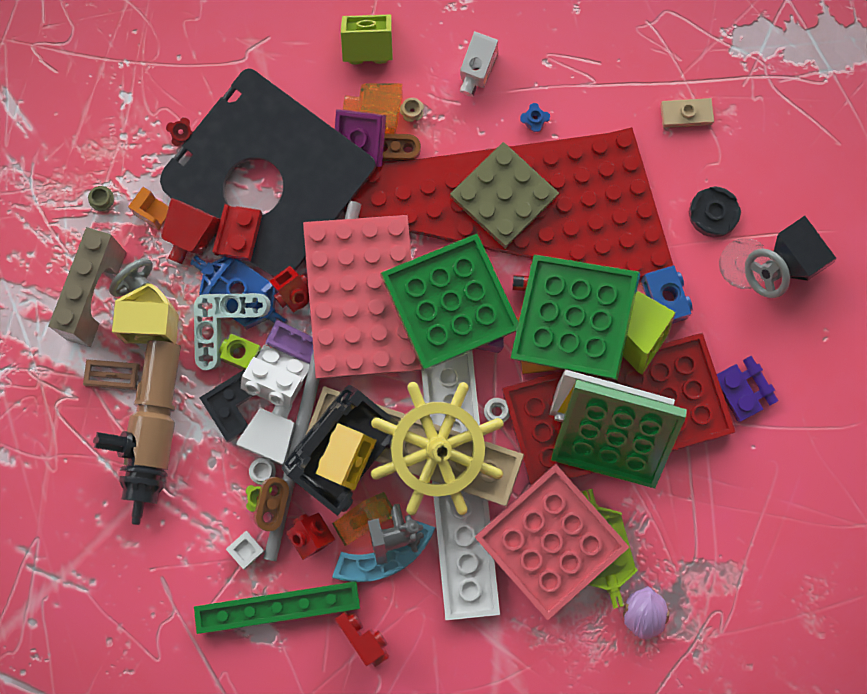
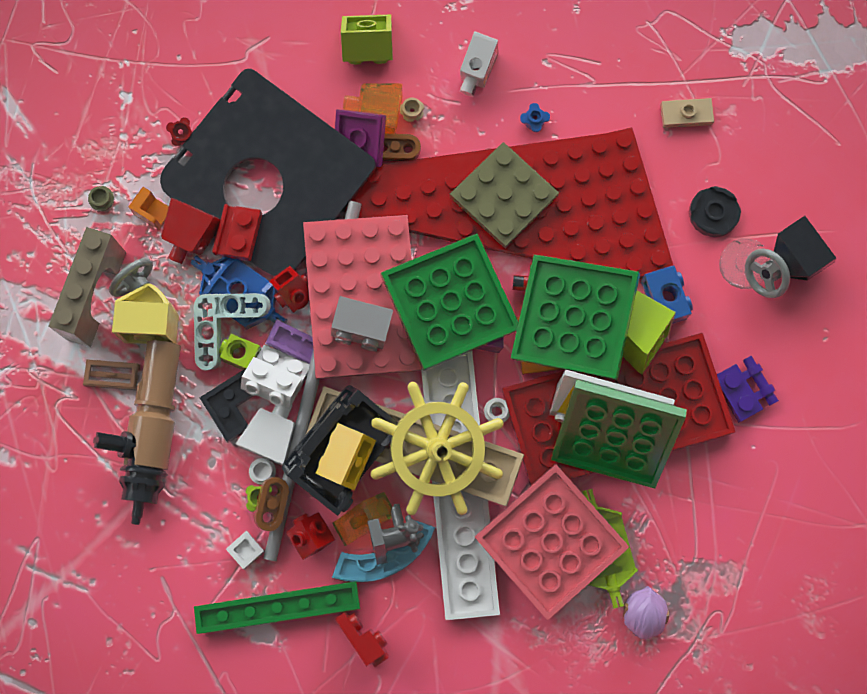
none -> light grey brick [331,296,393,352]

